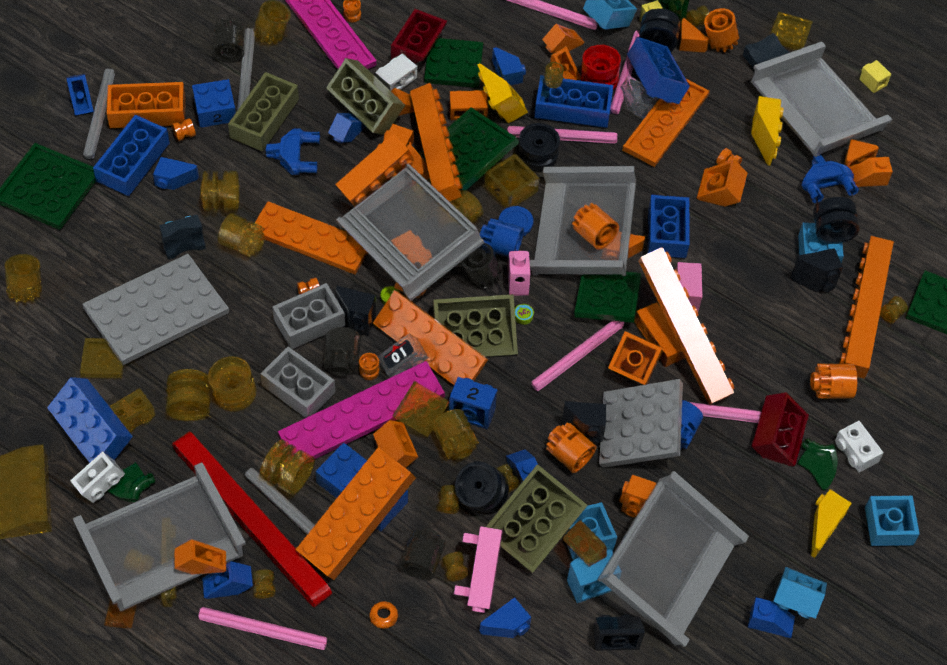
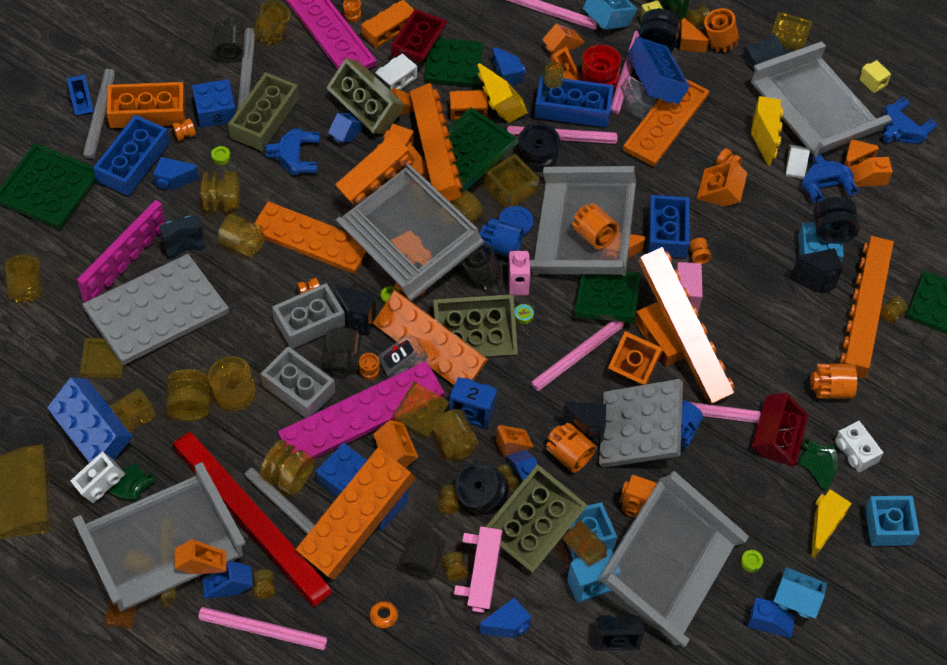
none -> dark pink plate [77,200,165,302]
none -> lime tile [211,146,231,165]
none -> orange brick [361,0,414,49]
none -> orange slope [496,425,534,458]
none -> orange wheel [689,238,712,264]
none -> lime tile [741,550,763,573]
none -> white slope [785,145,810,179]
none -> blue connector [882,97,937,144]

